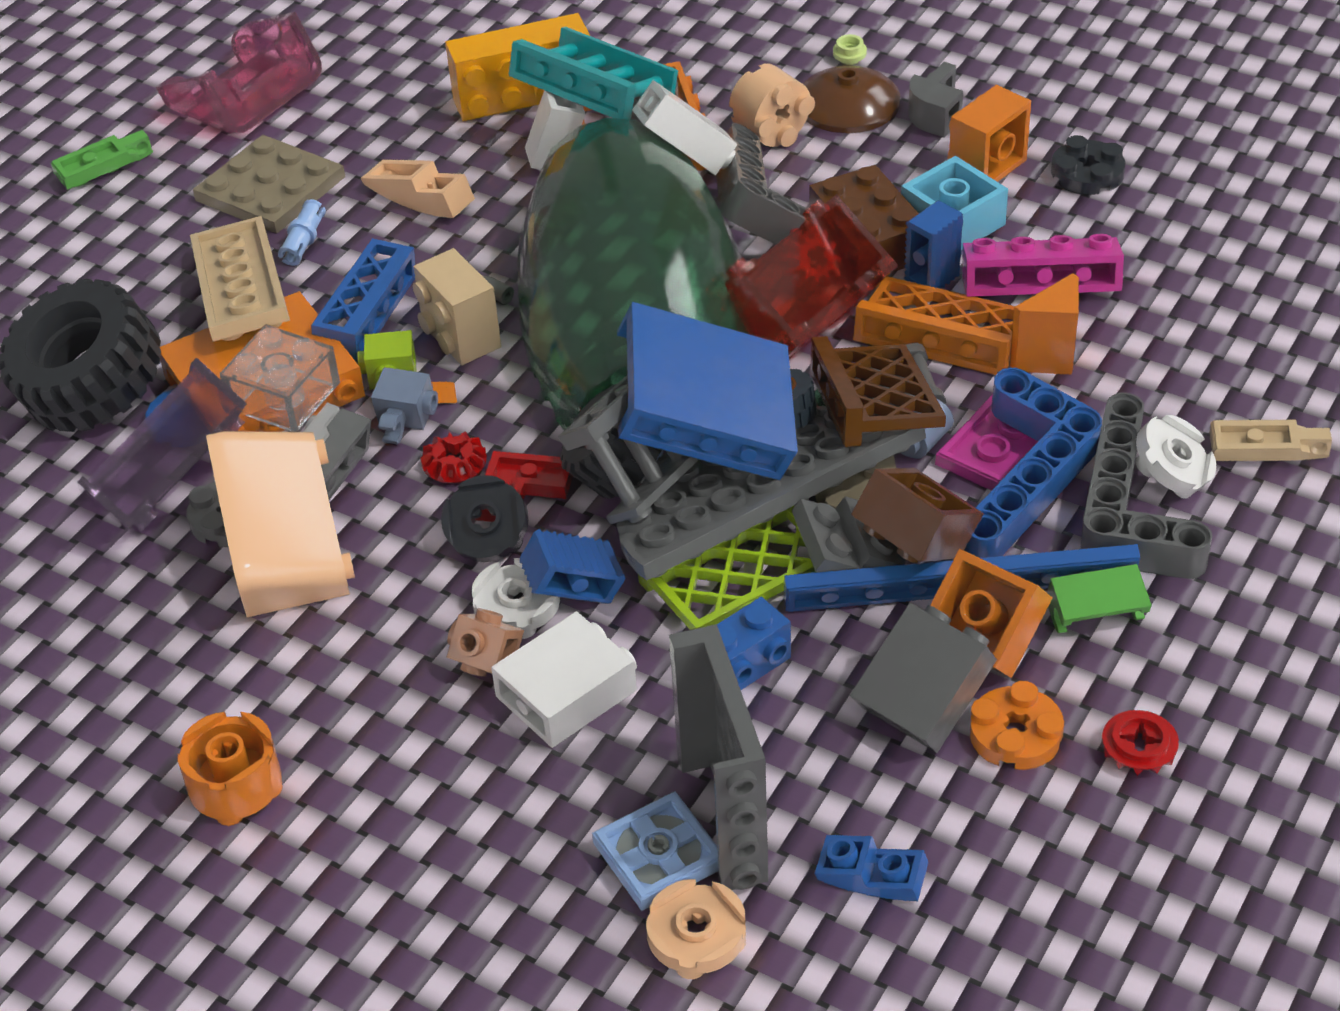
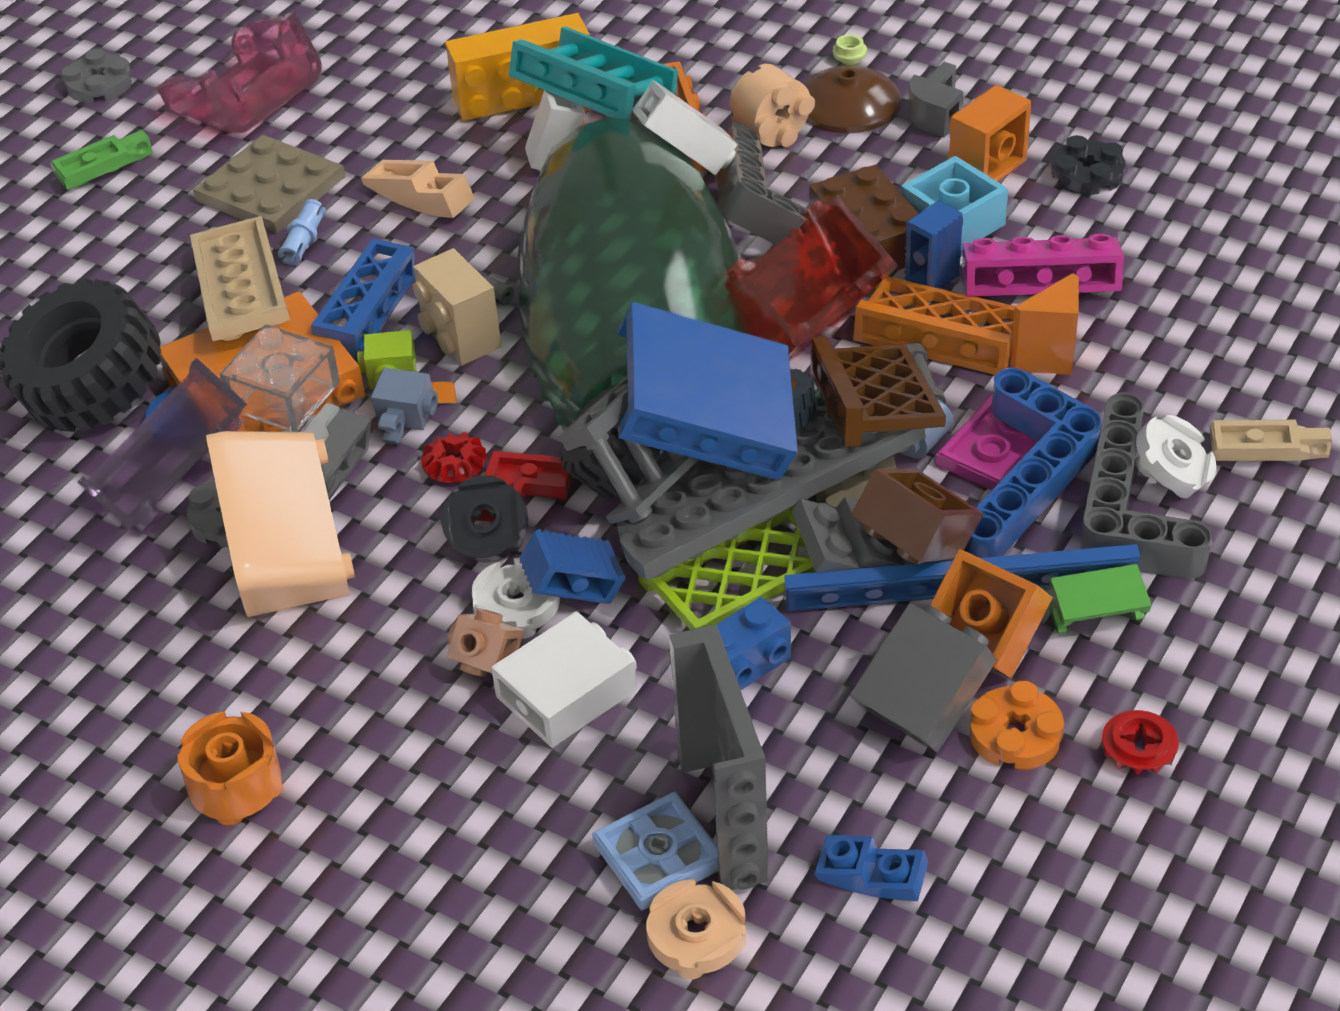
none -> dark grey plate [61,48,132,103]

